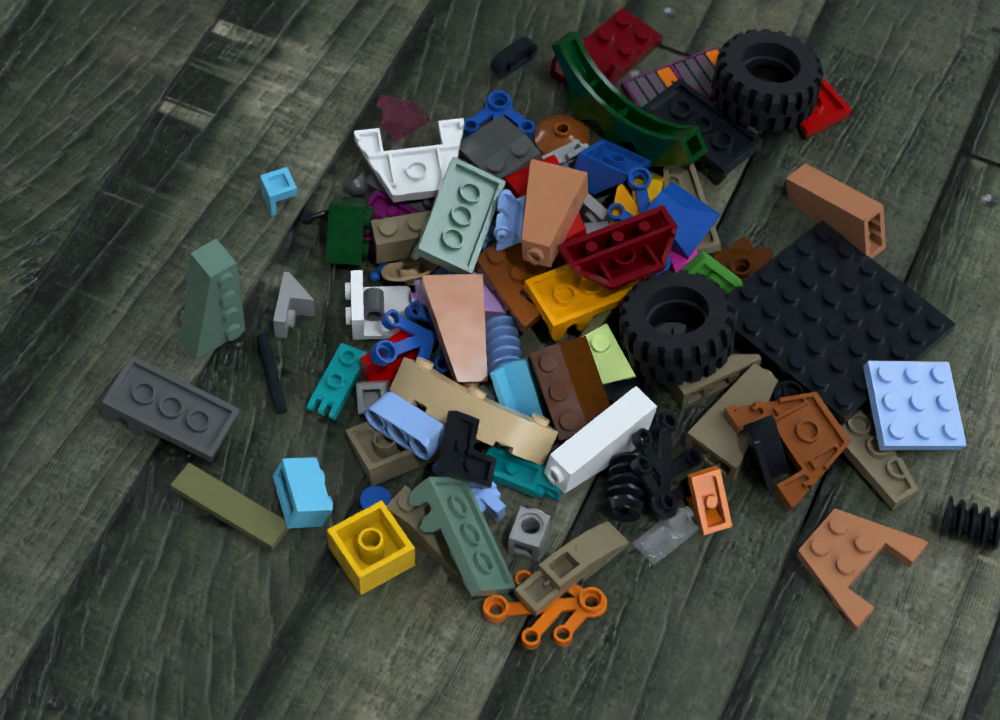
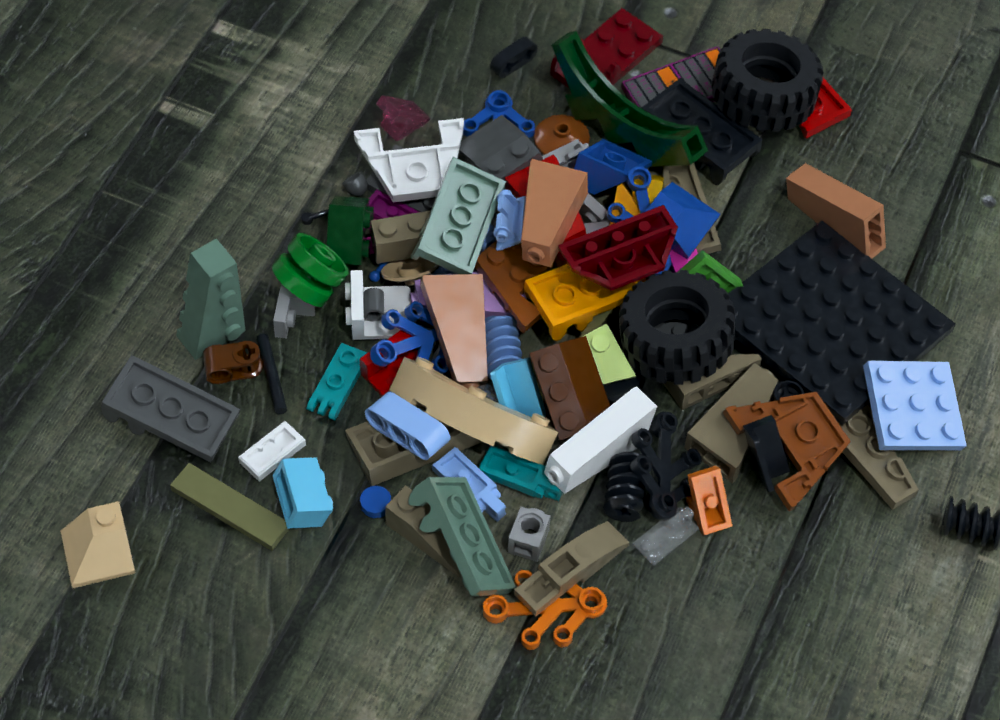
medium azure panel [260,167,298,216] -> none
yellow brick [327,500,415,596] -> none
light grey slope [356,380,389,414] -> none
black plate [436,410,497,488] -> none
reddish brown plate [714,236,773,282] -> none
nougat wing [796,508,928,632] -> none
none -> tan slope [61,501,135,588]
none -> reddish brown piece [203,341,263,384]
none -> white plate [238,421,306,482]
none -> green wheel [272,233,349,307]

